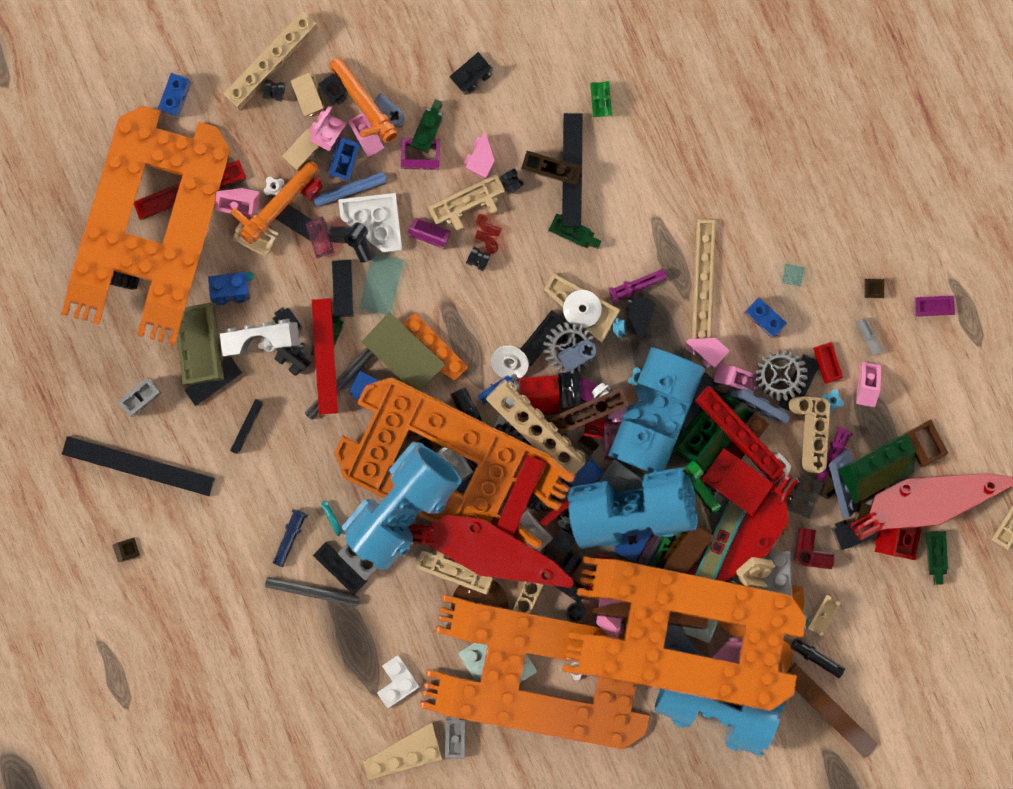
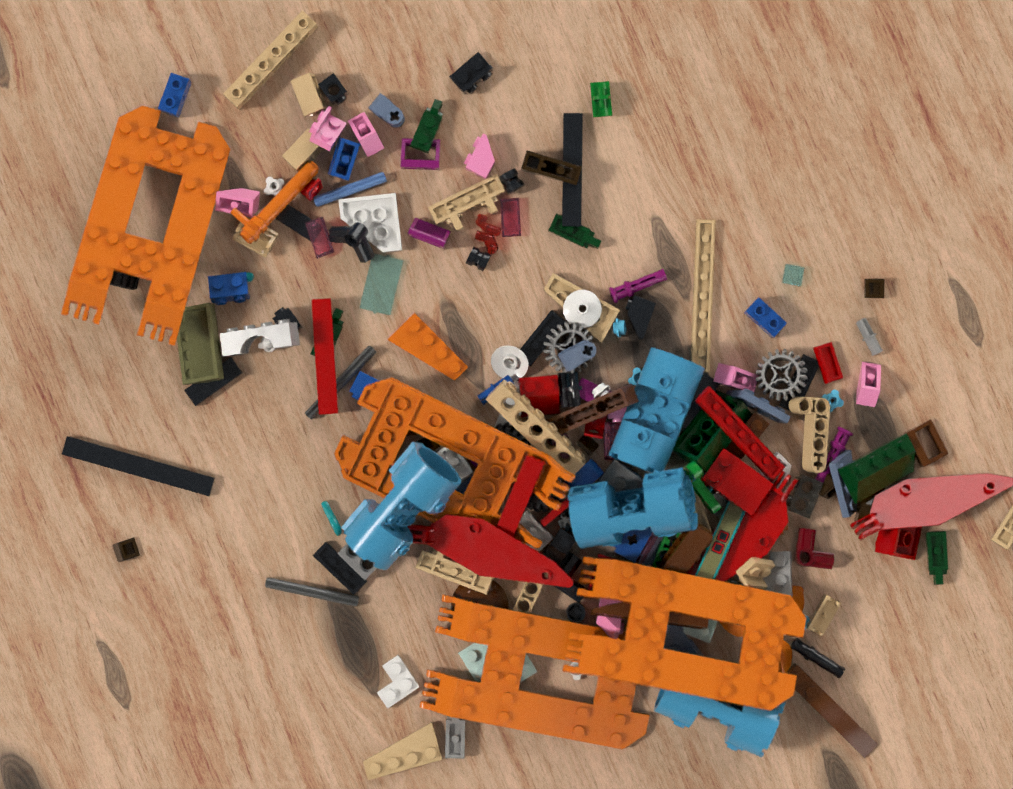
light grey brick [118,377,162,417] -> none
red tile [134,160,247,220] -> none
black tile [230,399,263,454] -> none
black wheel [263,79,286,102] -> none
dark blue pin [272,509,308,567] -> none
black hips [274,342,312,376] -> none
orange cylinder [329,58,398,143] -> none
black tile [332,260,354,317] -> none
olive slope [362,312,445,391] -> none
black piece [451,387,482,421] -> none
bright pink slope [685,338,730,368] -> none
bright pink slope [709,637,742,664] -> none
black slope [831,520,878,550] -> none
magenta tile [915,296,955,317] -> none
none -> clear pink tile [500,198,521,237]

